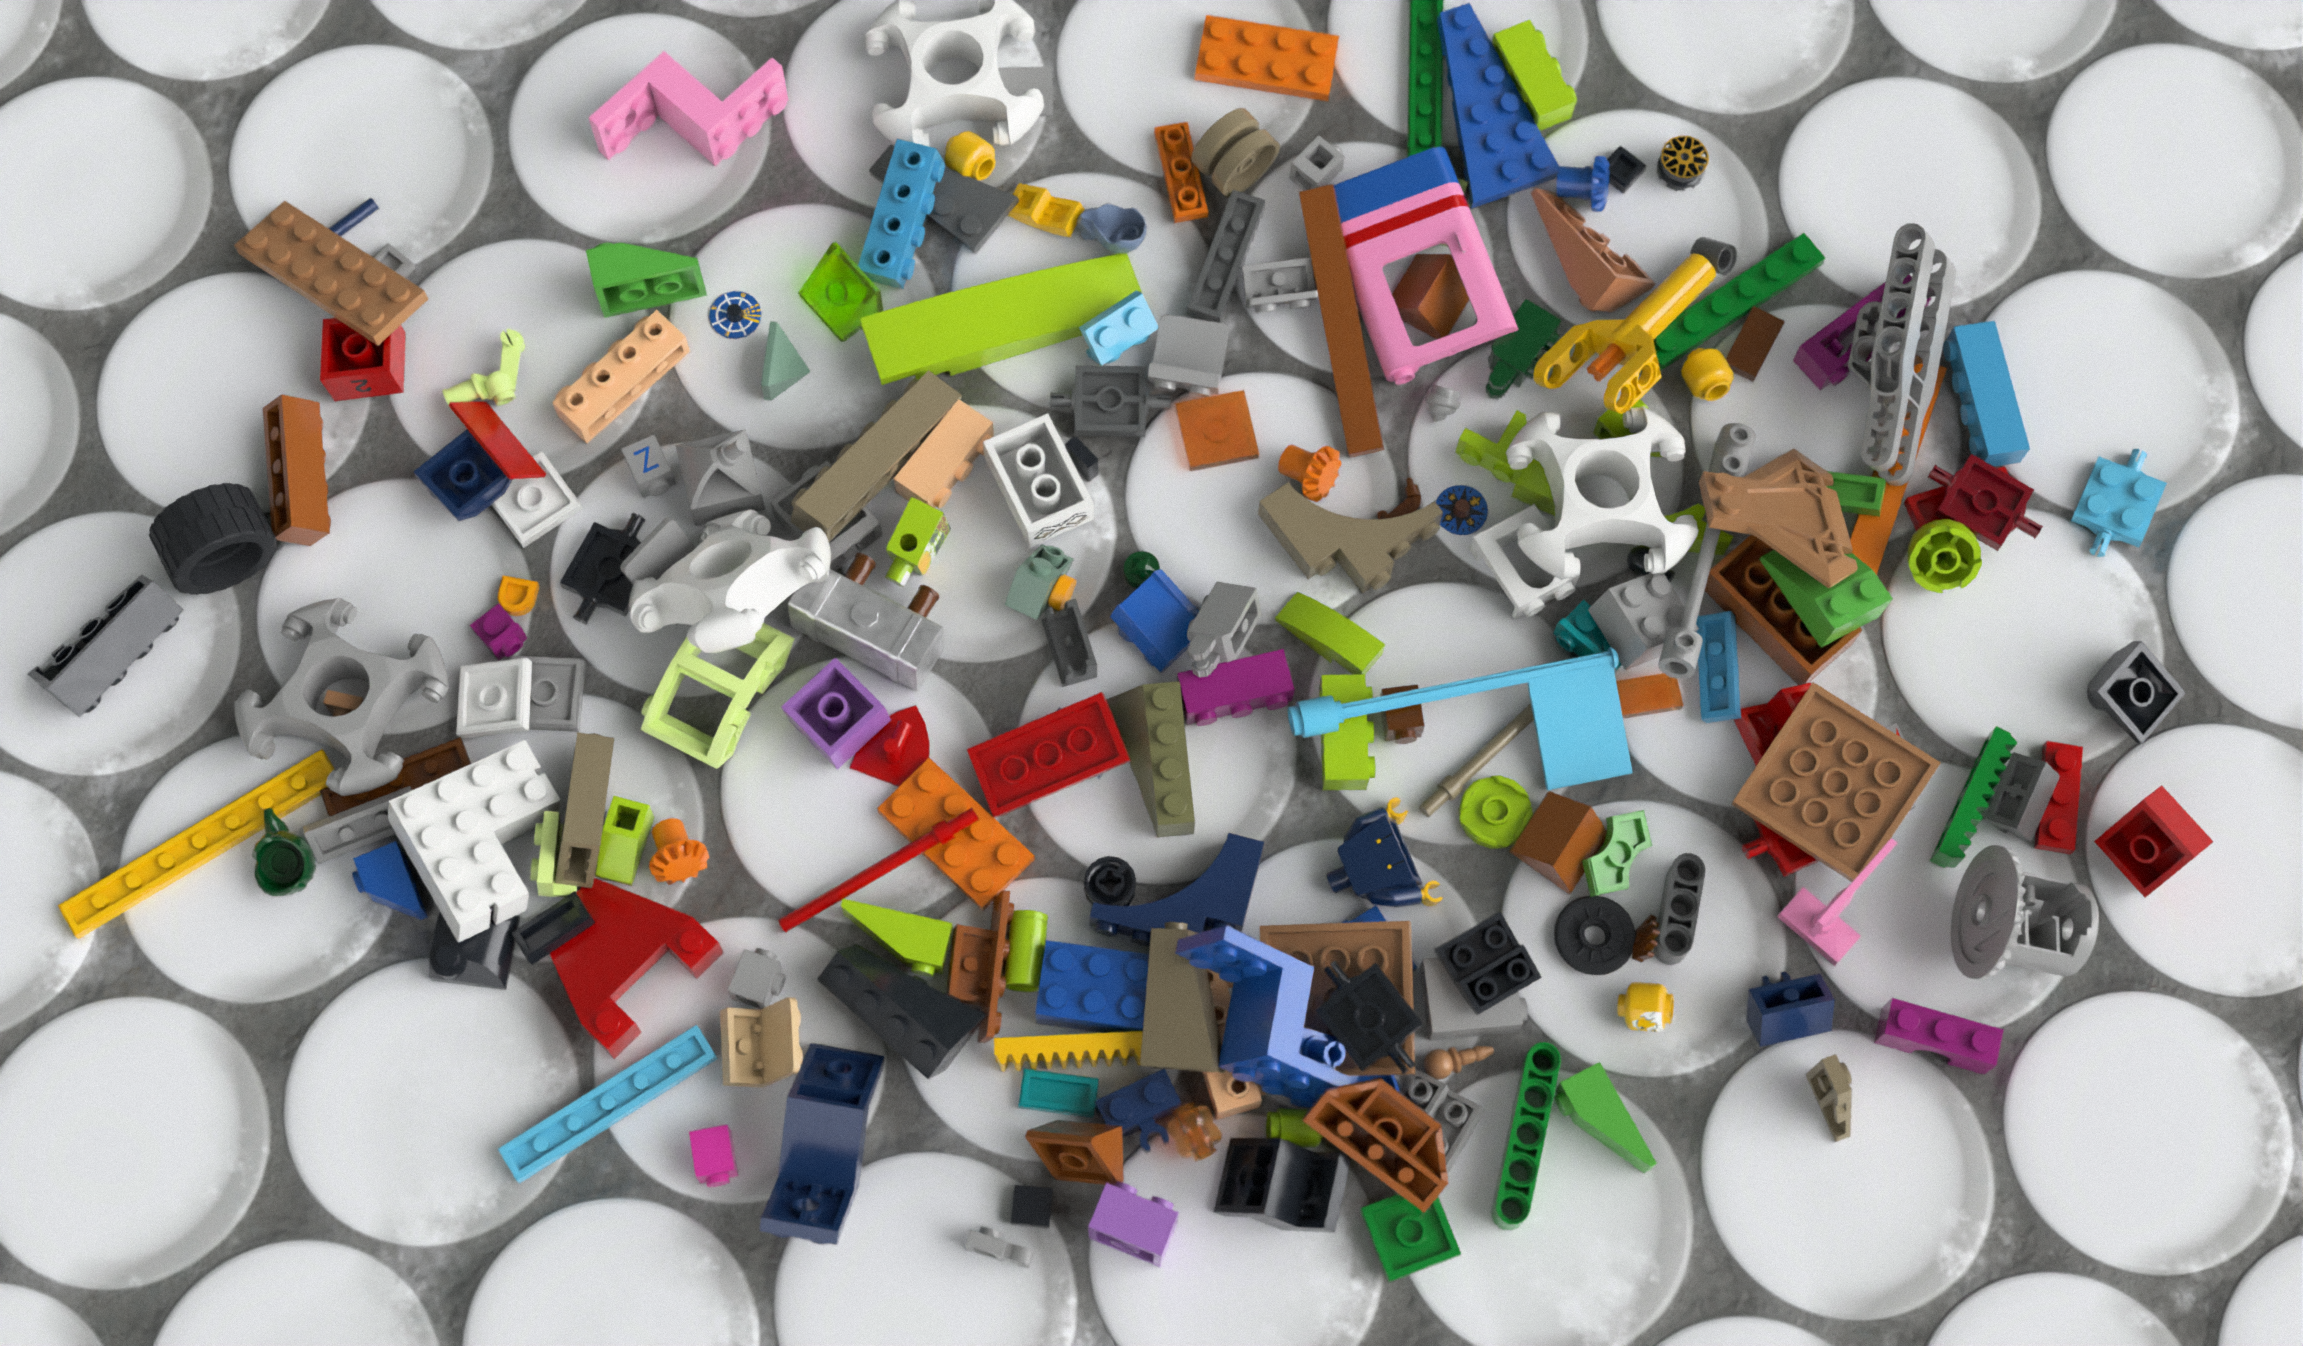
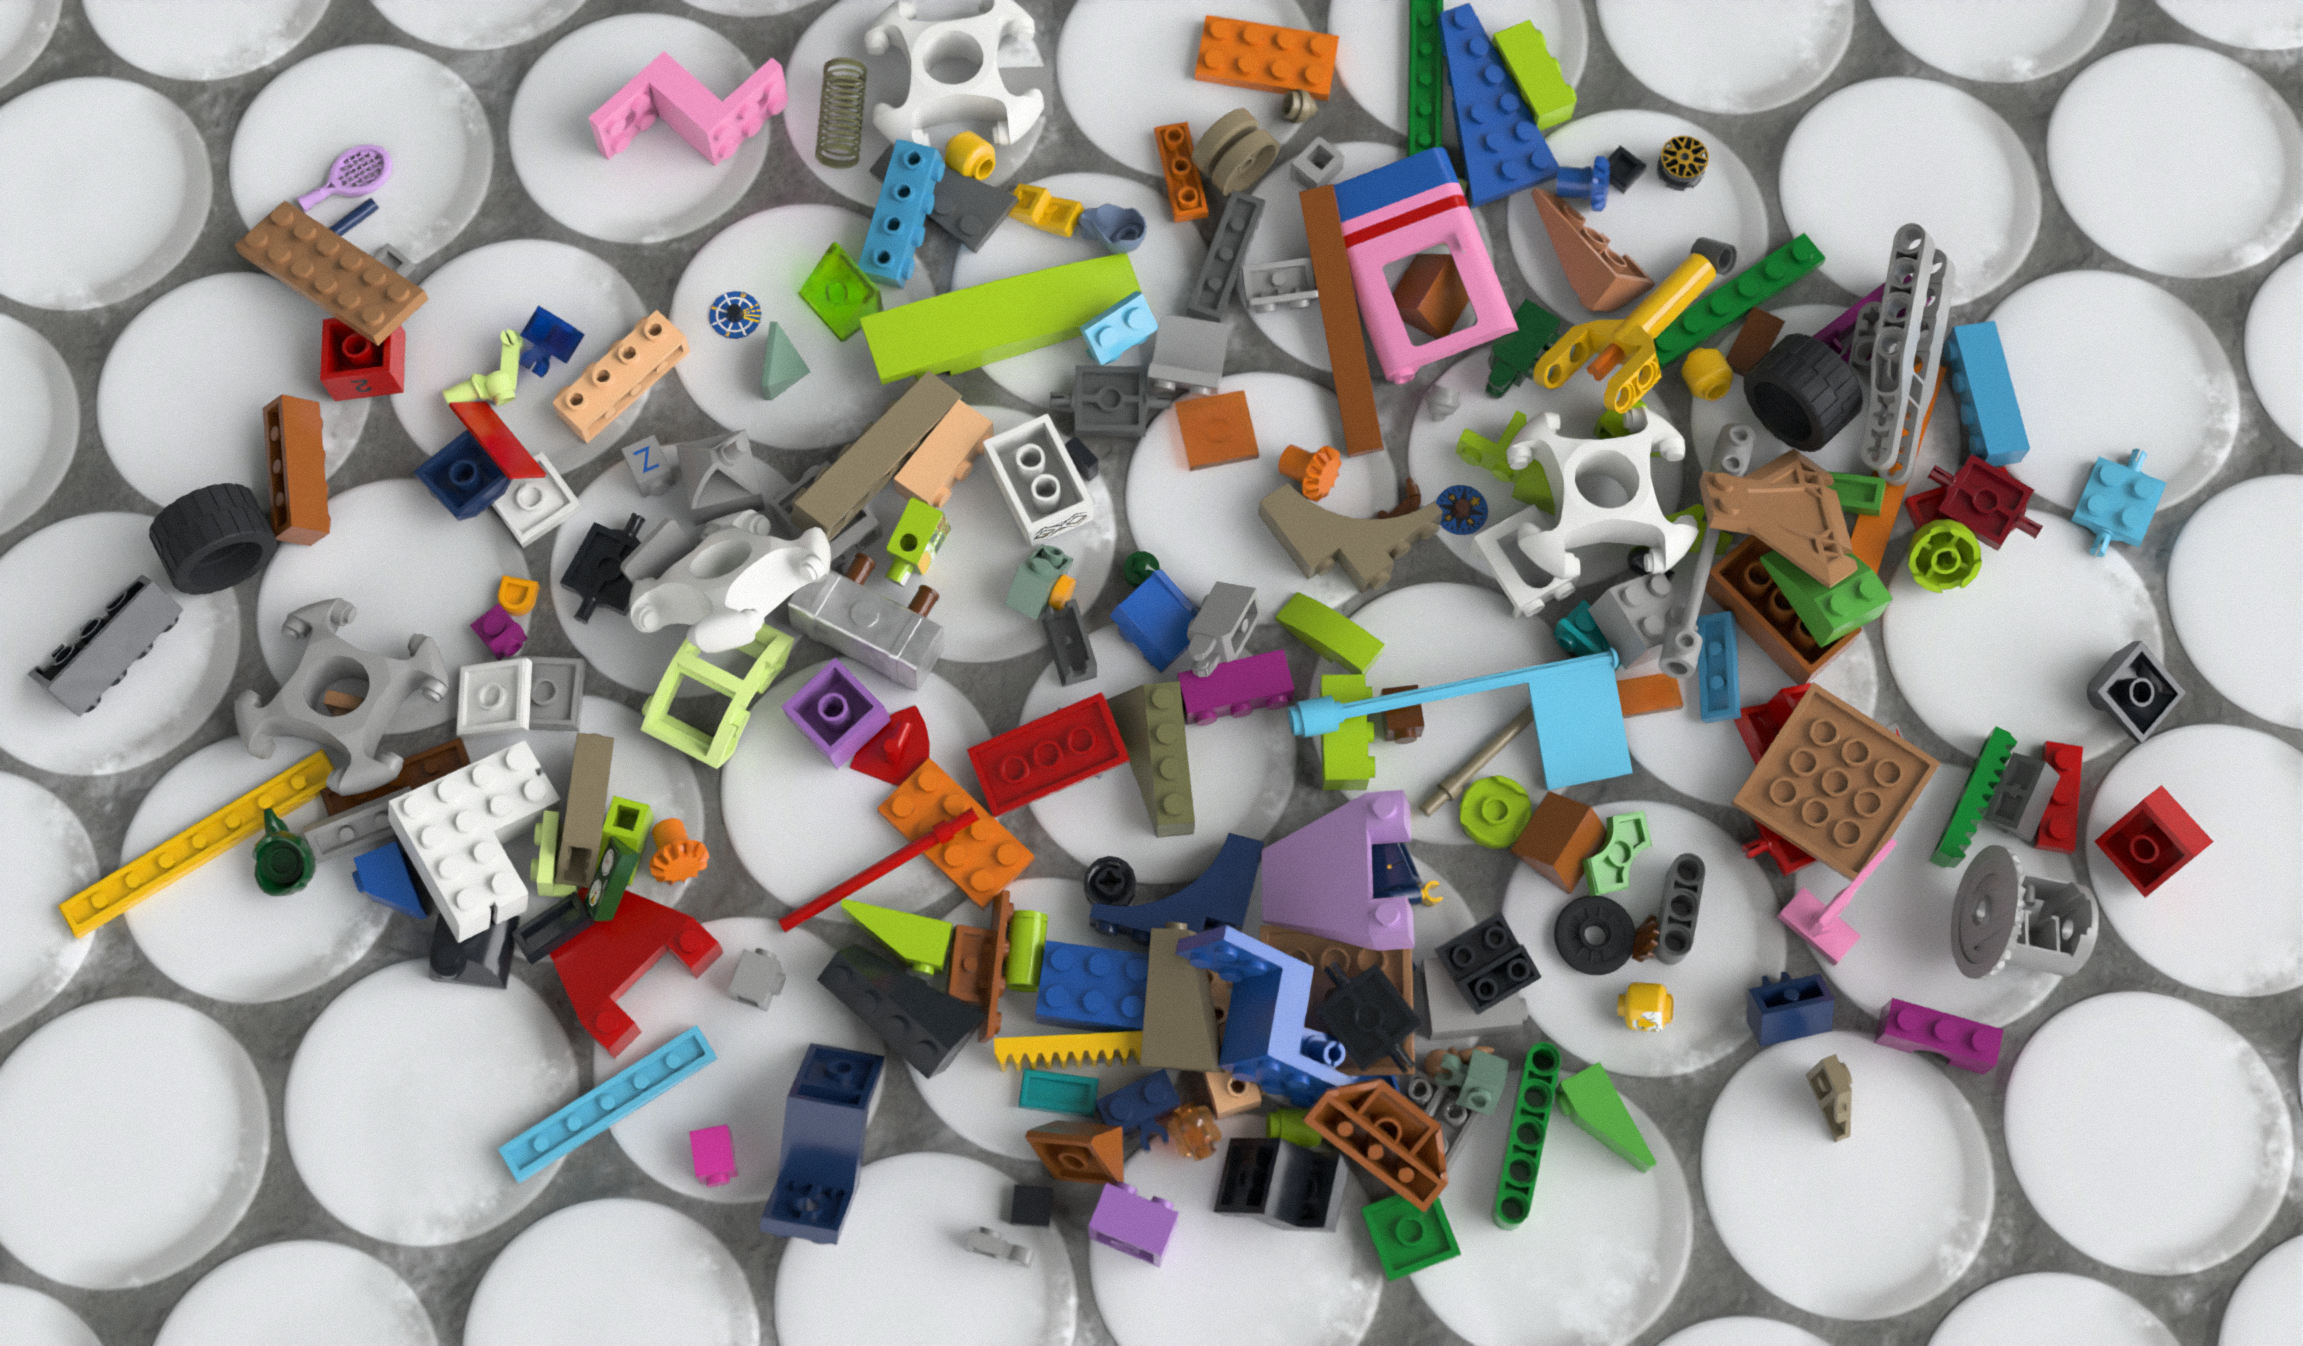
bright green slope [586,242,707,318] -> none
tan bracket [720,997,803,1088] -> none
none -> lavender piece [296,144,393,212]
none -> clear blue brick [519,305,585,378]
none -> dark green slope [584,836,640,921]
none -> olive piece [815,57,868,169]
none -> lavender wedge [1262,790,1414,951]
none -> dark tan plate [1282,89,1318,124]
none -> sand green brick [1434,1048,1509,1117]
none -> black tyre [1743,333,1863,452]

